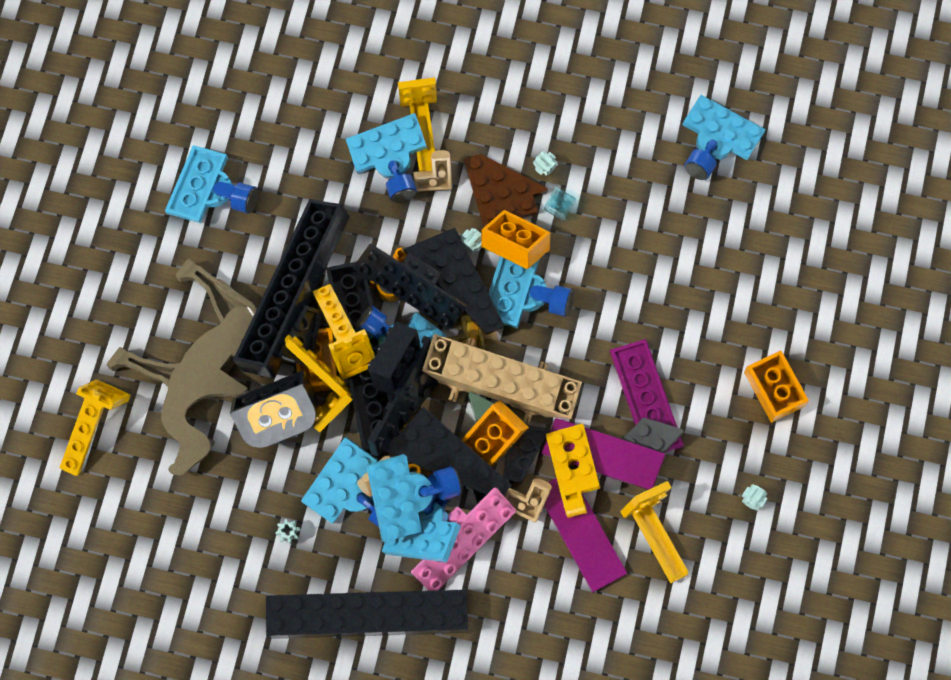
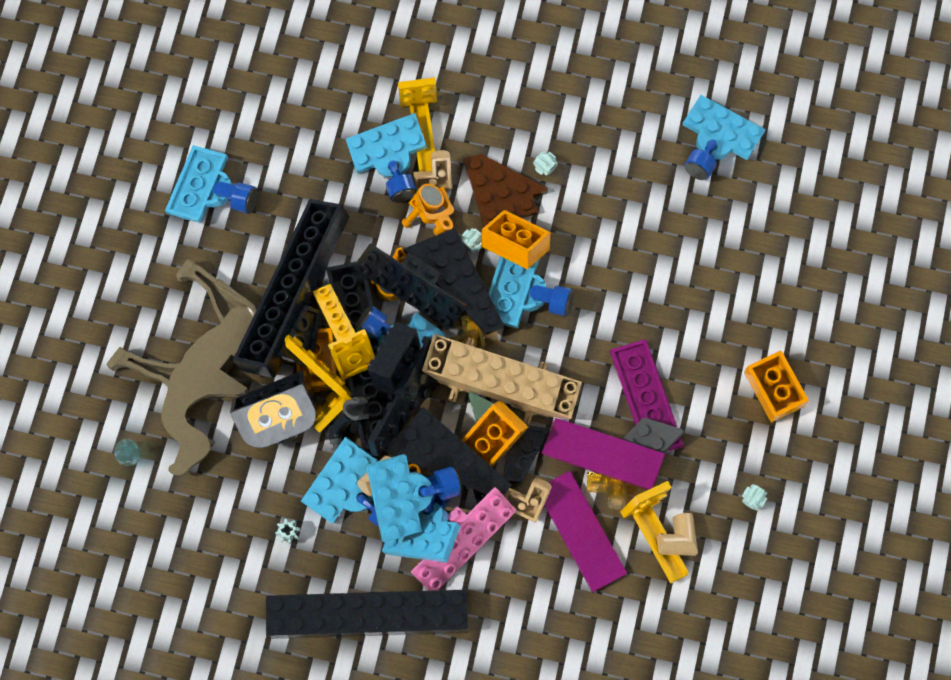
yellow bracket [59,379,131,476] -> none
clear light blue piece [544,187,576,221] -> none
yellow hinge [546,423,600,518] -> none
none -> clear light blue head [114,439,141,467]
none -> piece [325,396,369,451]
none -> light orange piece [402,184,454,235]
none -> clear yellow brick [586,472,627,510]
none -> tan brick [657,513,698,556]

